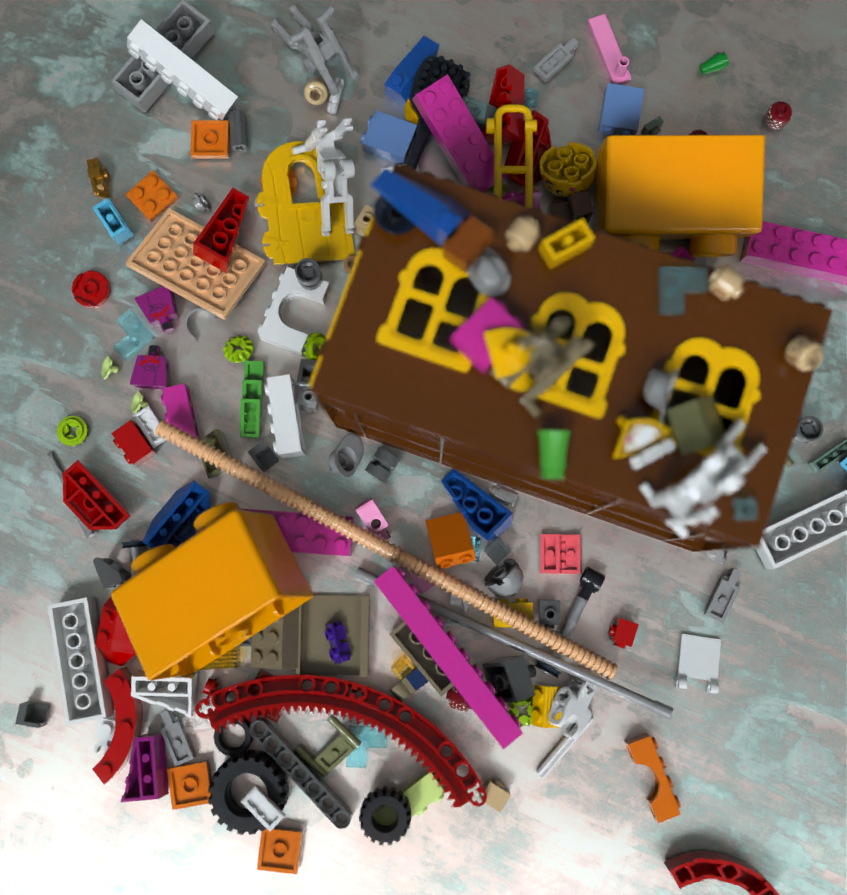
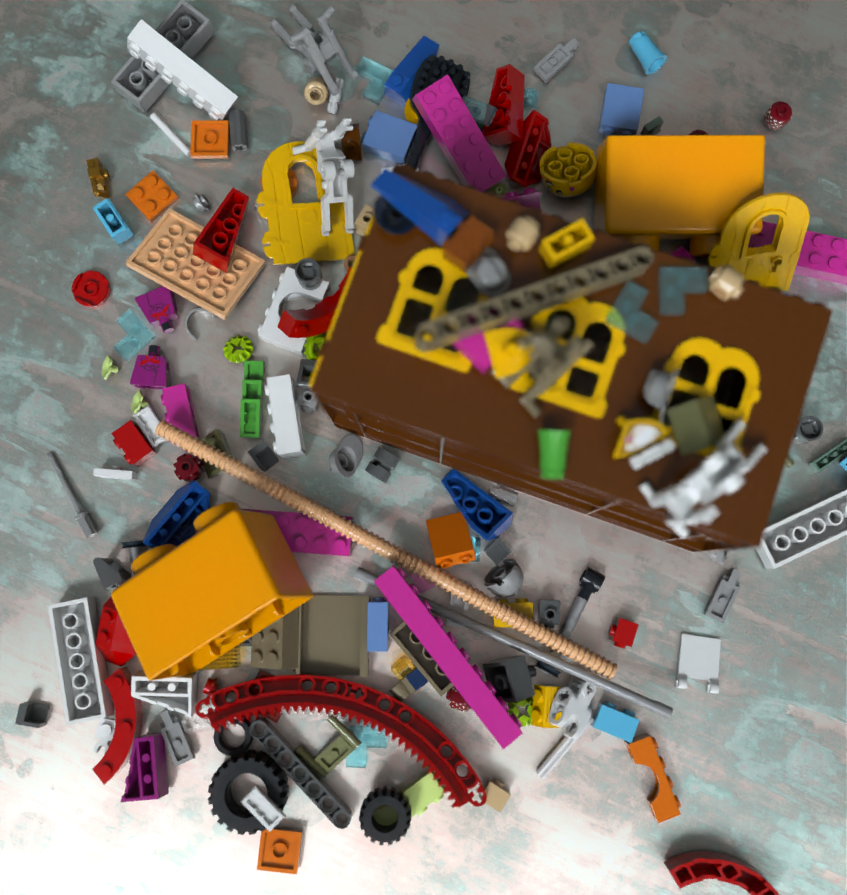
lime gear [57,416,89,446] -> none
red wedge [62,460,131,530] -> none
orange plate [167,760,211,810] -> none
dark purple hinge [324,621,351,664] -> none
bright pink torso [355,497,391,541] -> none
yellow bar [486,104,537,208] -> none
coral slope [540,534,582,574] -> none
reddish brown brick [547,190,593,225] -> none
bright pink piece [587,14,631,85] -> none
green cone [699,52,729,75] -> none
clear light blue plate [732,497,758,522] -> none
tan head [785,336,823,371] -> none
none -> white plate [93,466,138,480]
none -> white bar [150,113,191,156]
none -> dark red brick [173,453,205,482]
none -> red brick [277,267,352,338]
none -> reddish brown brick [341,124,362,161]
none -> clear light blue tile [356,56,393,106]
none -> medium blue brick [367,597,390,652]
none -> dark tan beam [414,247,654,352]
none -> medium azure brick [590,701,640,743]
none -> clear light blue tile [605,280,659,344]
none -> medium azure plant [629,31,668,75]
none -> yellow door [708,192,810,291]

